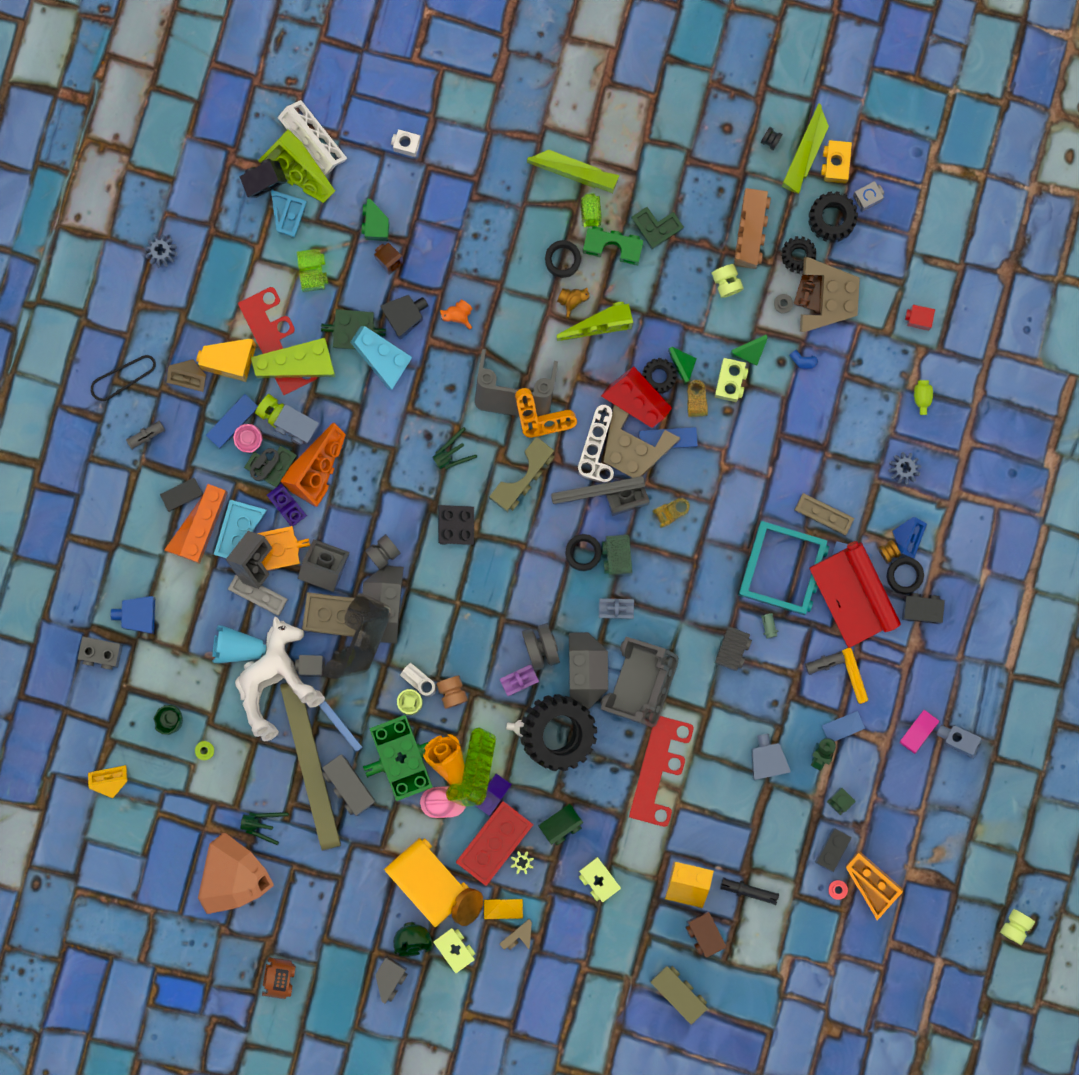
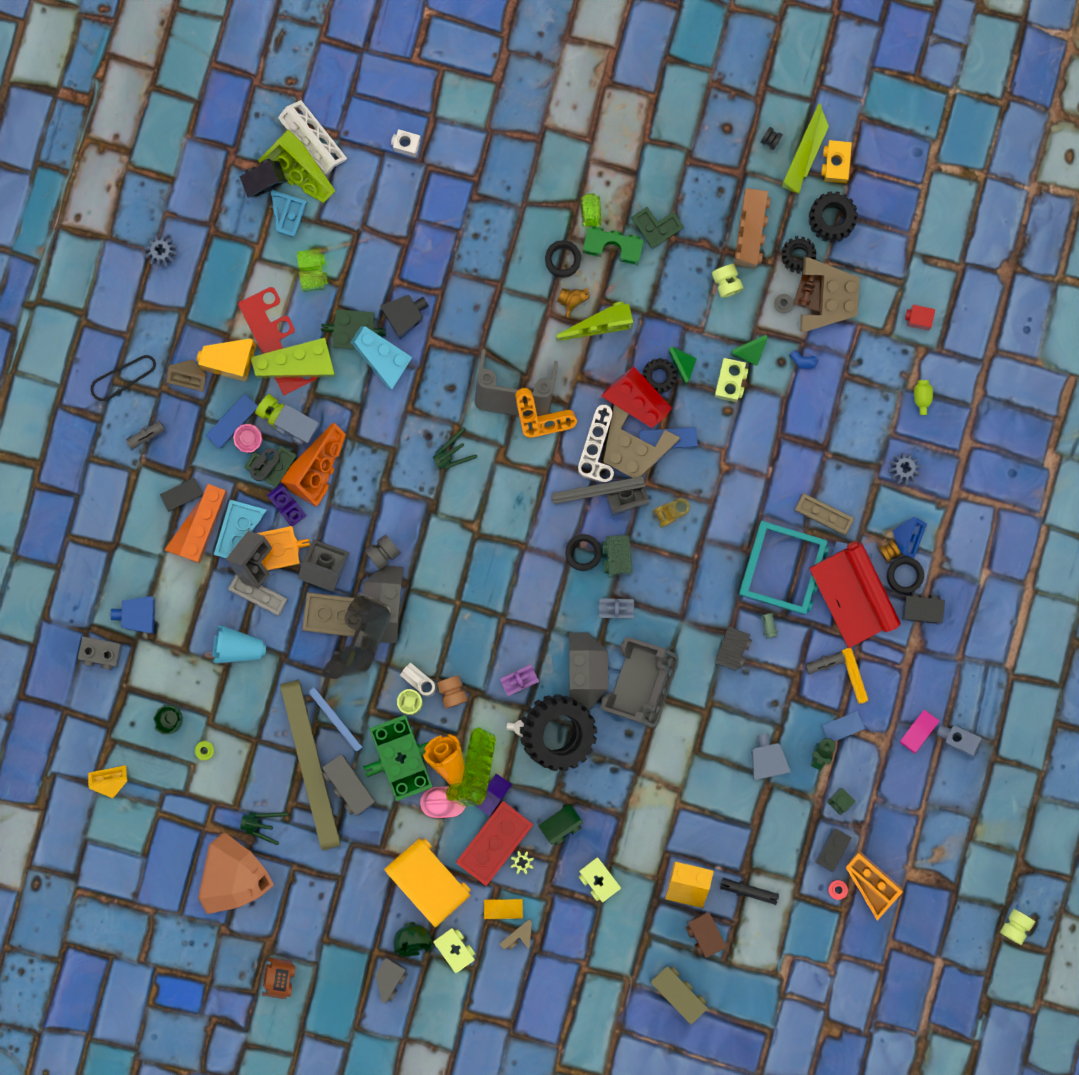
white animal [235,617,325,741] -> none
dark grey brick [295,655,325,677] -> none
green slope [361,199,389,241] -> none
reddish brown slope [374,242,404,275] -> none
black hinge [438,505,474,545] -> none
orange animal [440,299,473,330] -> none
pearl gold tile [452,888,483,926] -> none
olive arch [489,437,555,513] -> none
dark grey wheel [522,623,560,671] -> none
lime wedge [527,150,620,194] -> none
red piece [629,716,694,827] -> none
clear yellow piece [687,380,708,417] -> none
light grey brick [853,181,884,212] -> none

